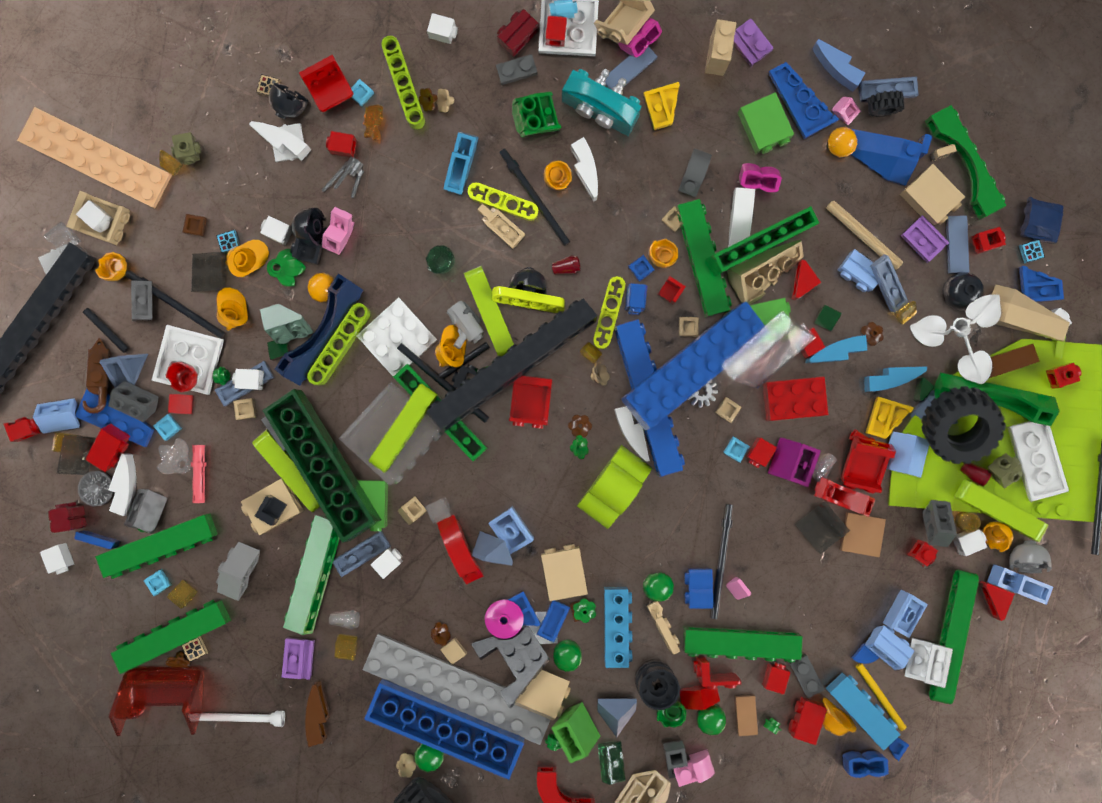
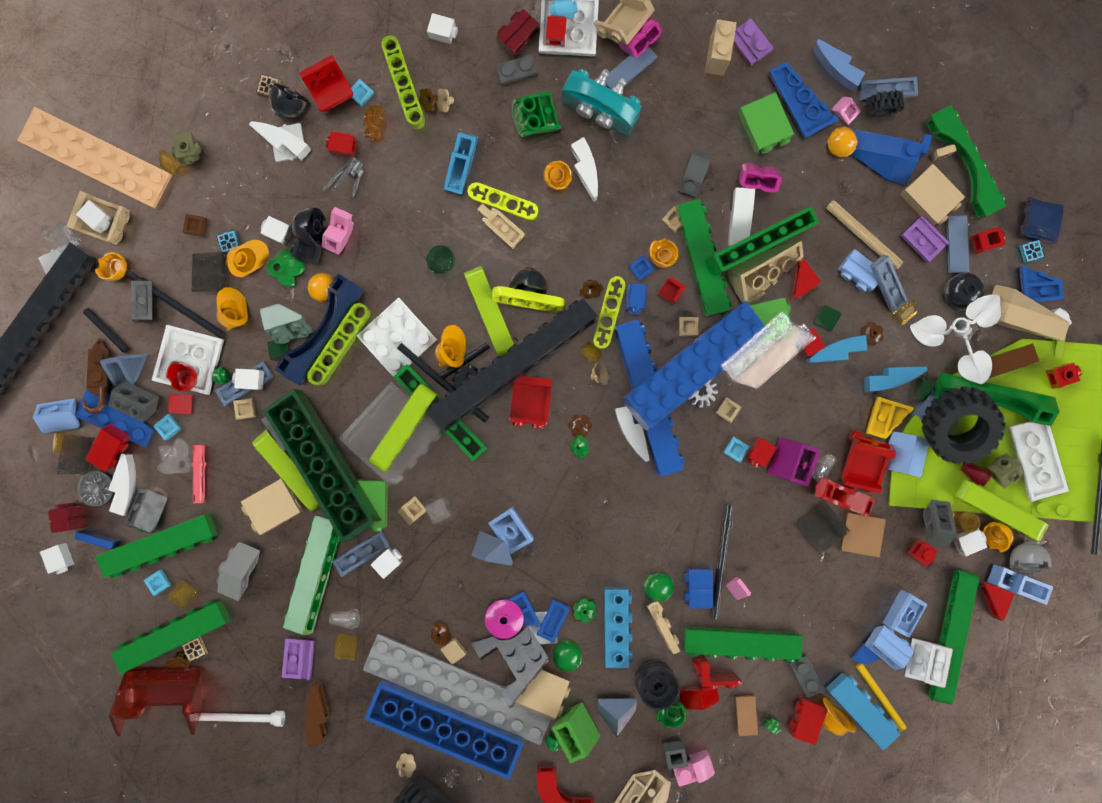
red brick [4,417,40,442] -> none
black panel [254,495,287,526] -> none
green hair [414,744,444,772] -> none
red arch [437,515,484,584] -> none
light grey piece [446,301,484,349] -> none
black bar [499,148,570,246] -> none
tan brick [541,544,588,601] -> none
dark red cone [552,255,581,274] -> none
lime brick [577,445,652,529] -> none
clear green slope [598,741,626,785] -> none
yellow wing [643,82,680,130] -> none
green hair [697,704,726,736] -> none
red brick [762,377,829,421] -> none
red brick [762,662,791,695] -> none
blue brick [843,751,889,778] -> none
blue tile [888,737,909,761] -> none
none -> reddish brown plant [579,280,603,299]

